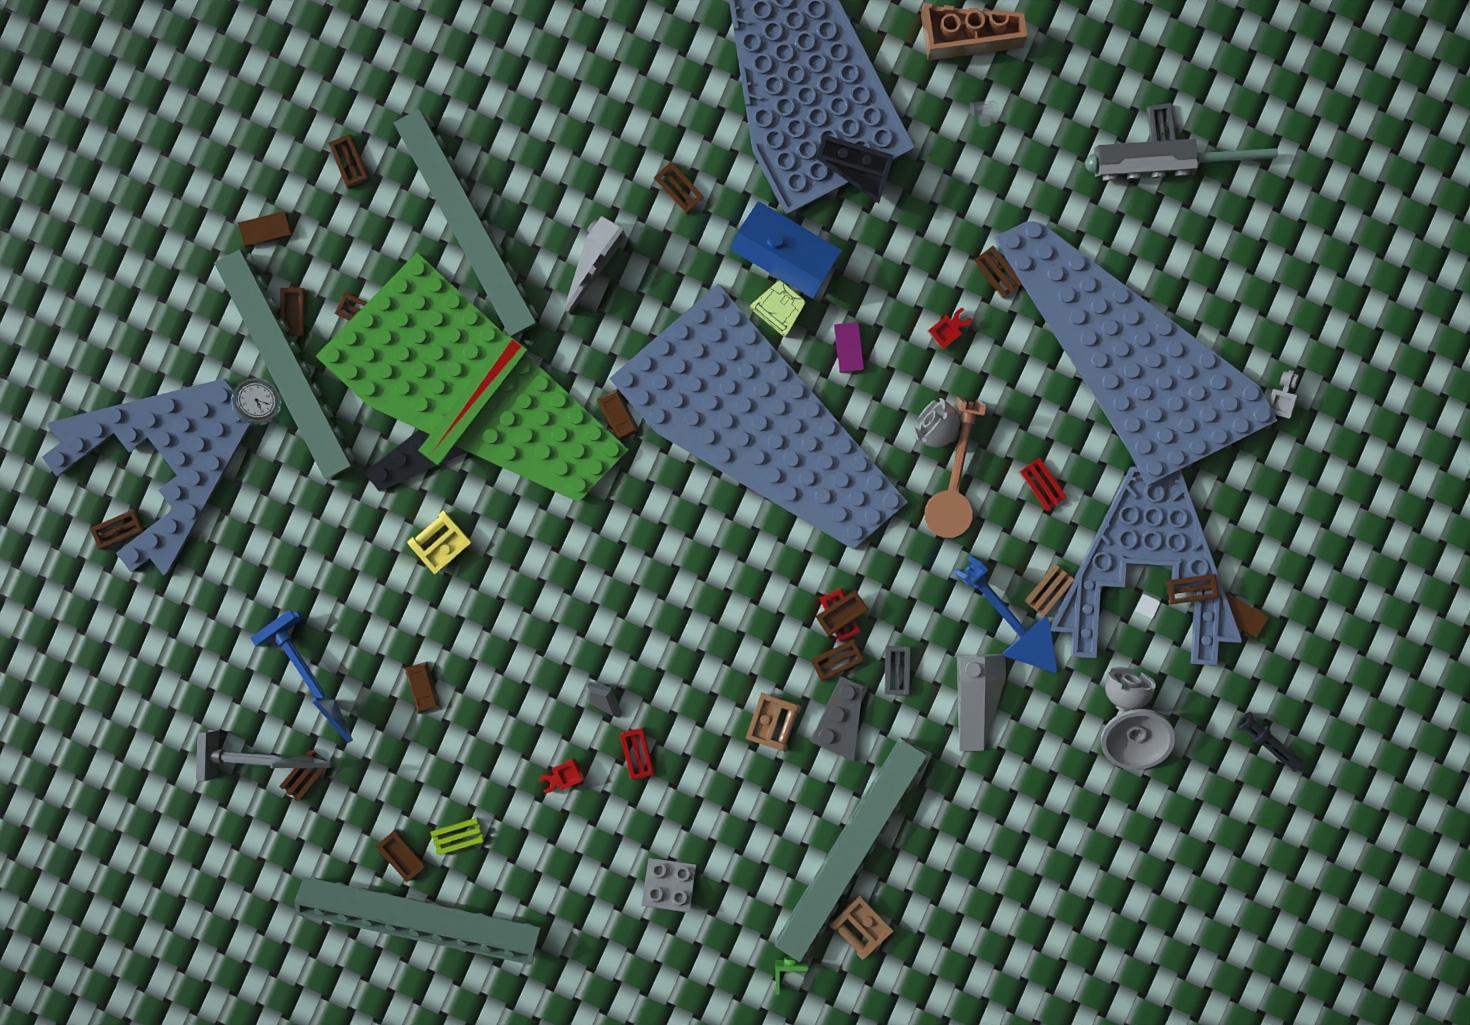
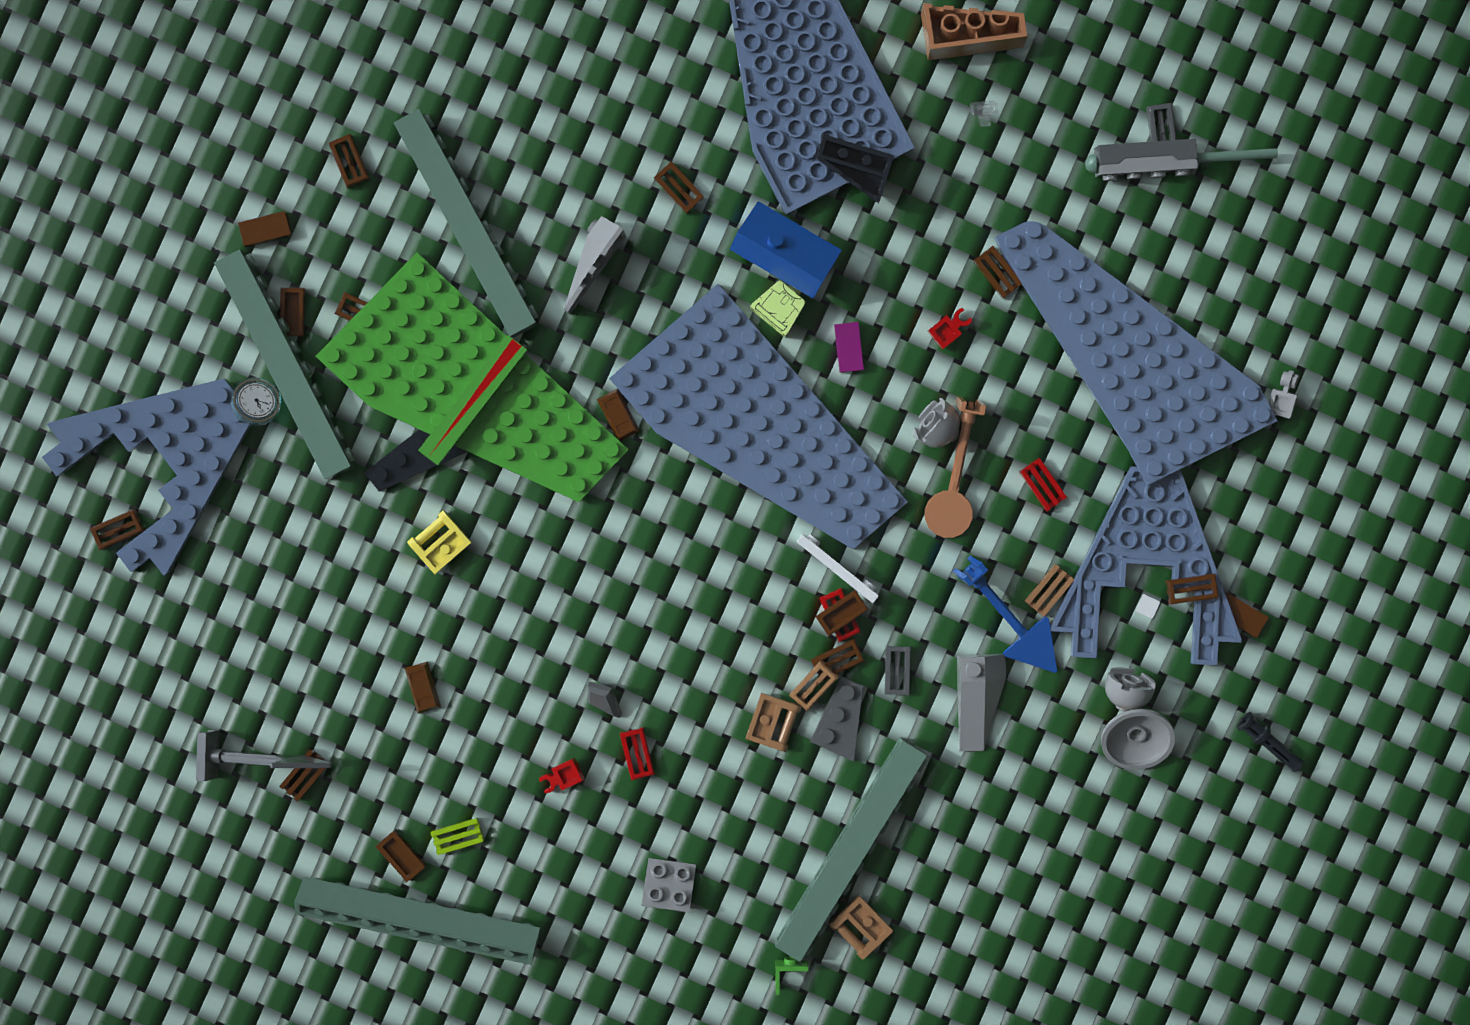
blue piece [250,610,353,743] -> none
none -> medium nougat tile [789,659,839,711]
none -> white plate [797,534,878,603]

